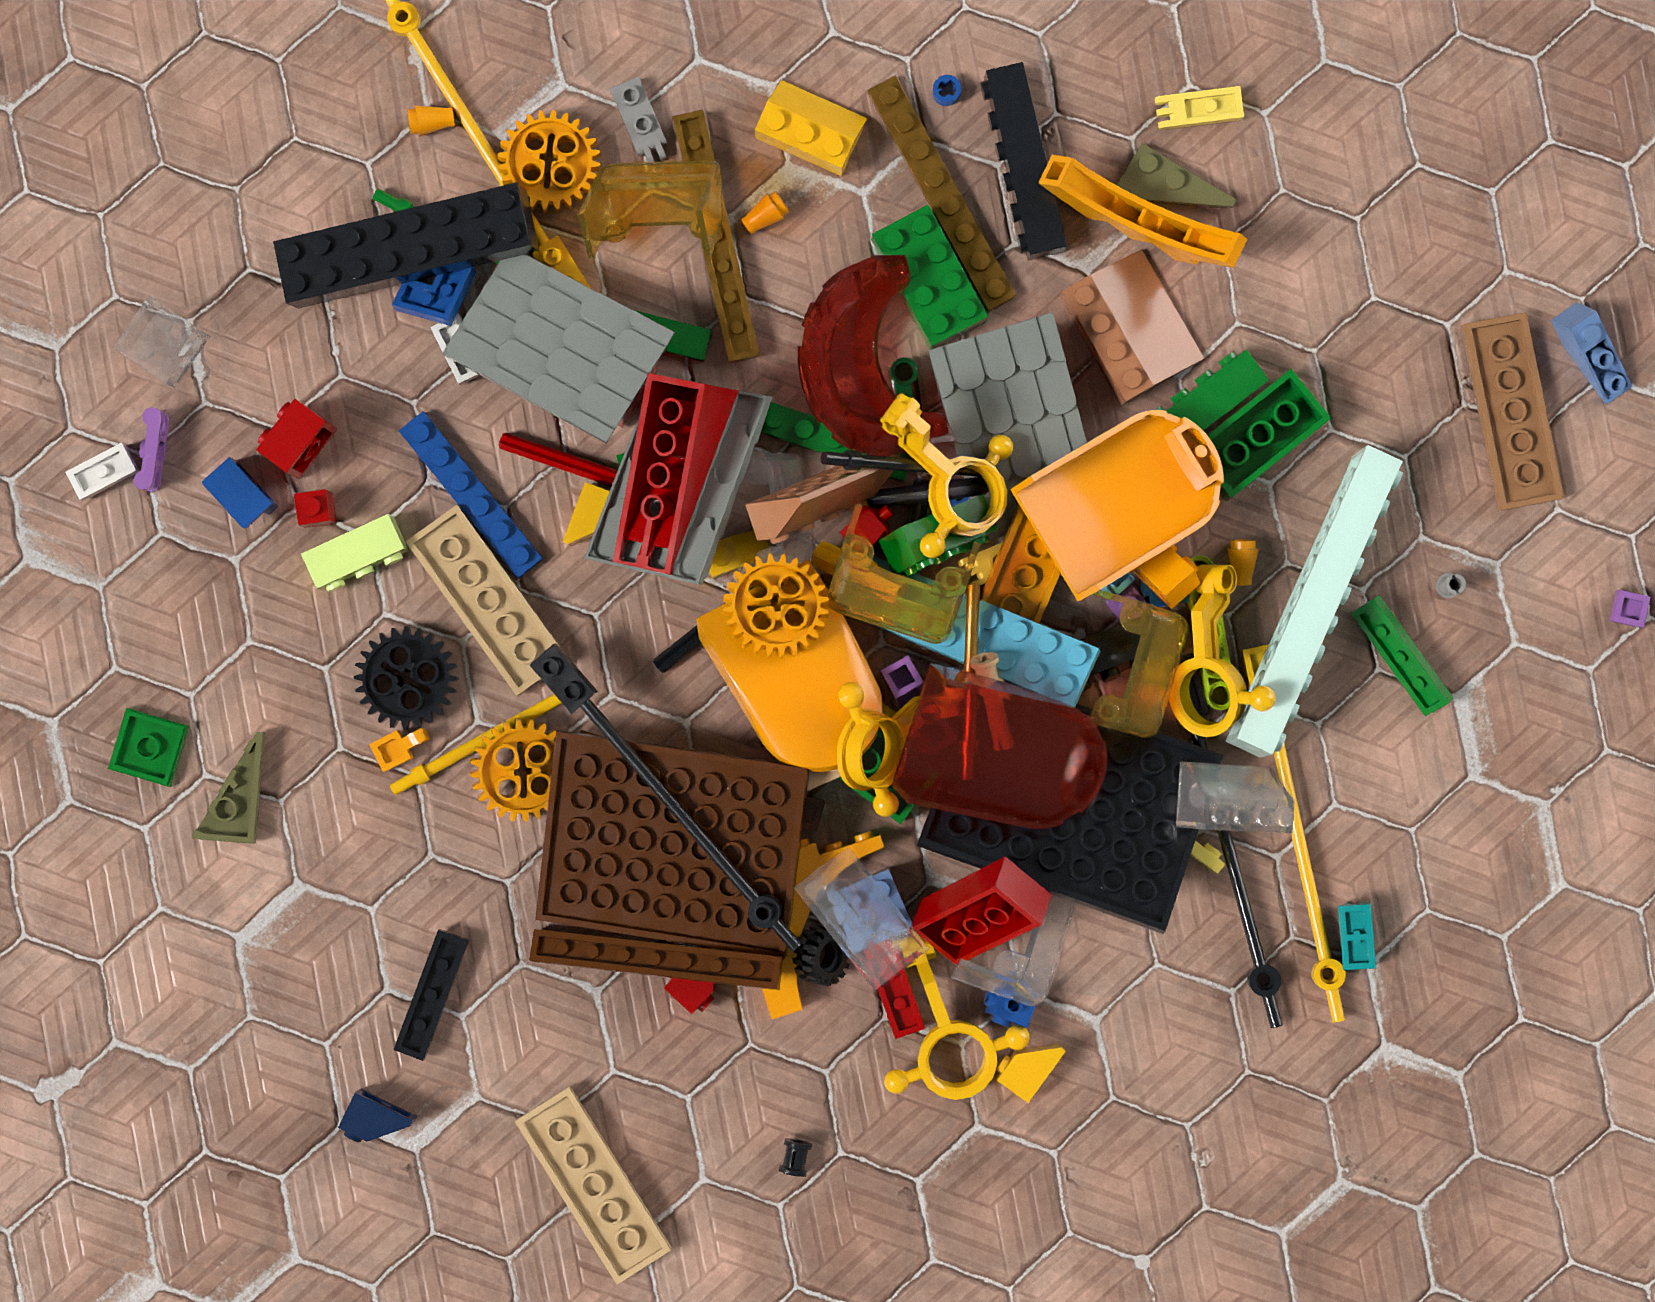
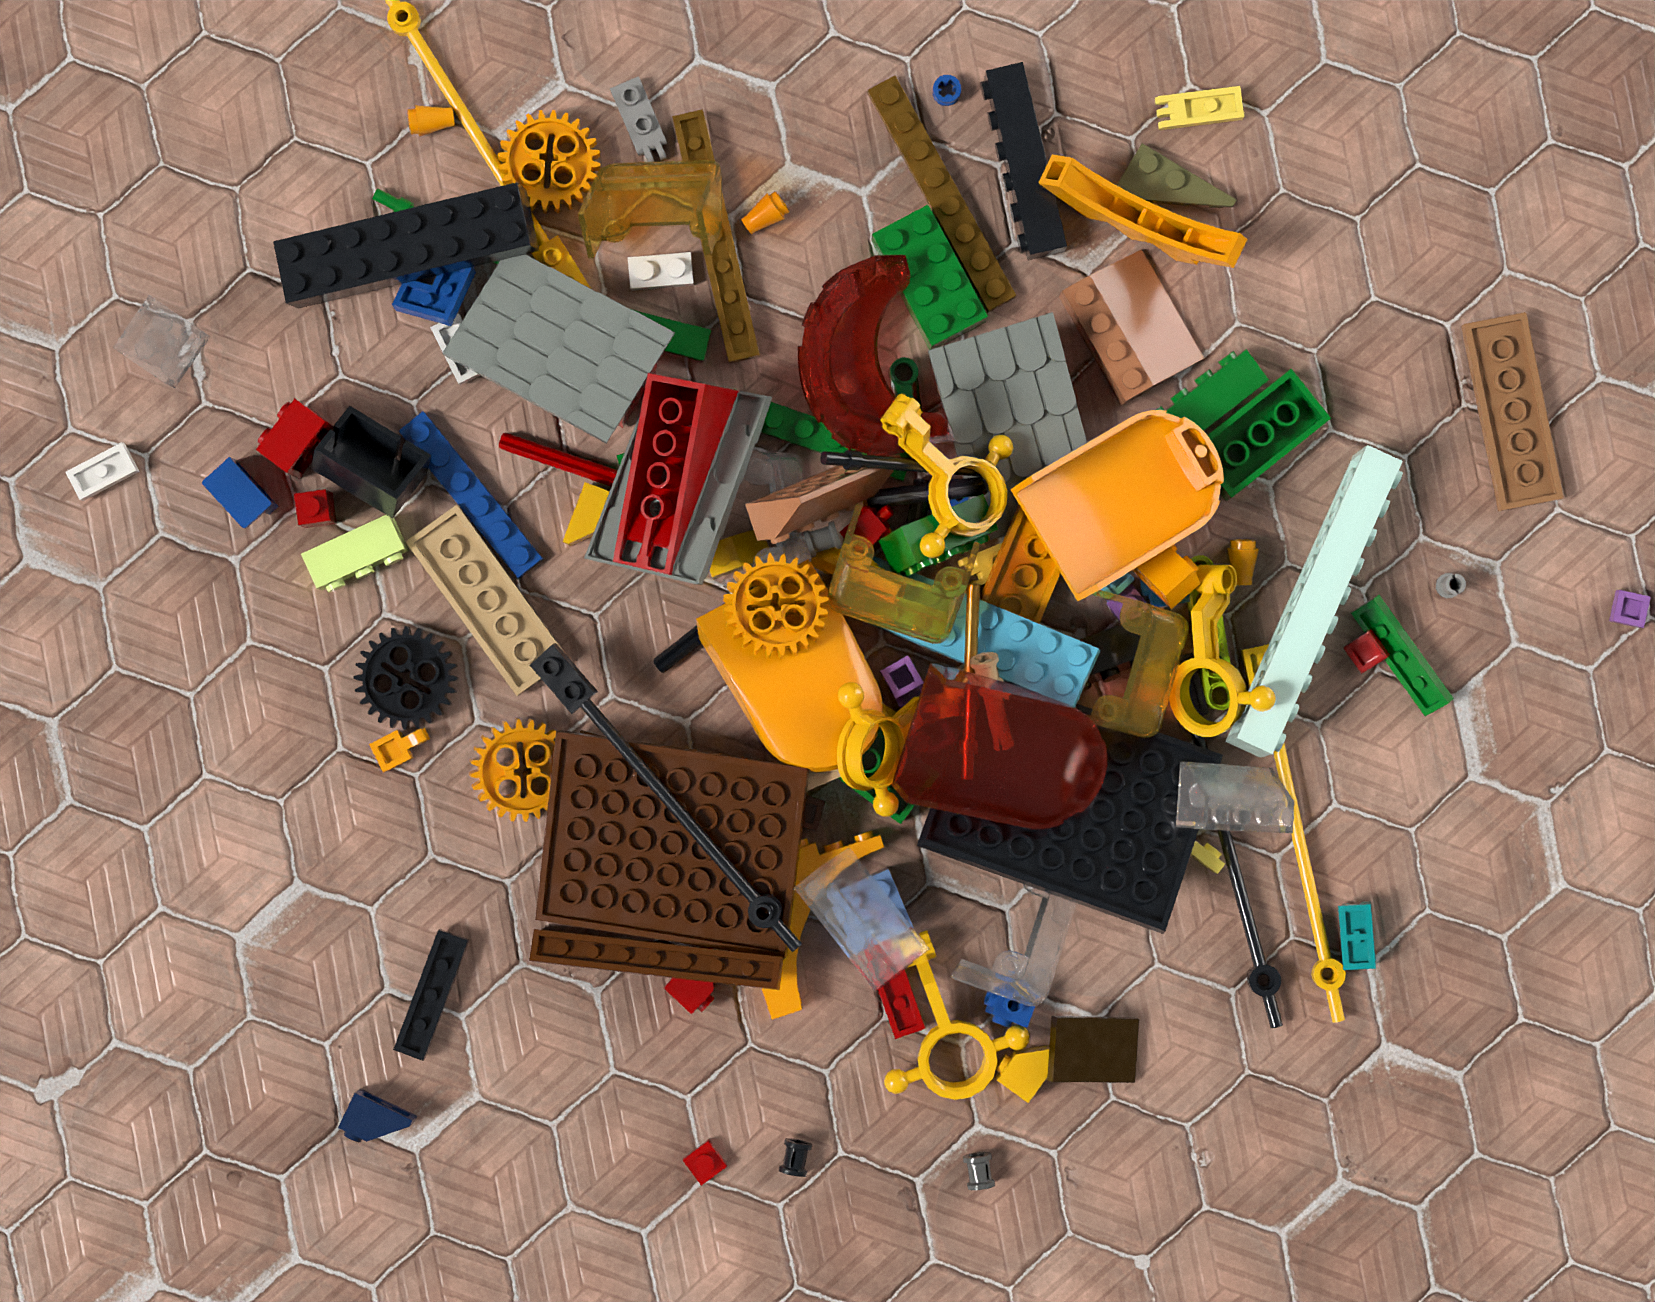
green tile [108,708,189,787] -> none
medium lavender plate [134,407,169,492] -> none
olive wing [192,732,266,844] -> none
yellow bar [390,694,562,796] -> none
tan plate [515,1086,672,1285] -> none
yellow slope [755,80,867,177] -> none
black tyre [792,925,852,986] -> none
red brick [910,857,1052,965] -> none
medium blue slope [1551,302,1632,404] -> none
none -> black piece [311,406,431,519]
none -> white plate [628,252,694,291]
none -> red plate [682,1139,727,1186]
none -> dark grey bush [803,521,842,558]
none -> dark grey bush [963,1152,995,1190]
none -> dark brown tile [1047,1016,1139,1083]
none -> red tile [1343,629,1390,674]

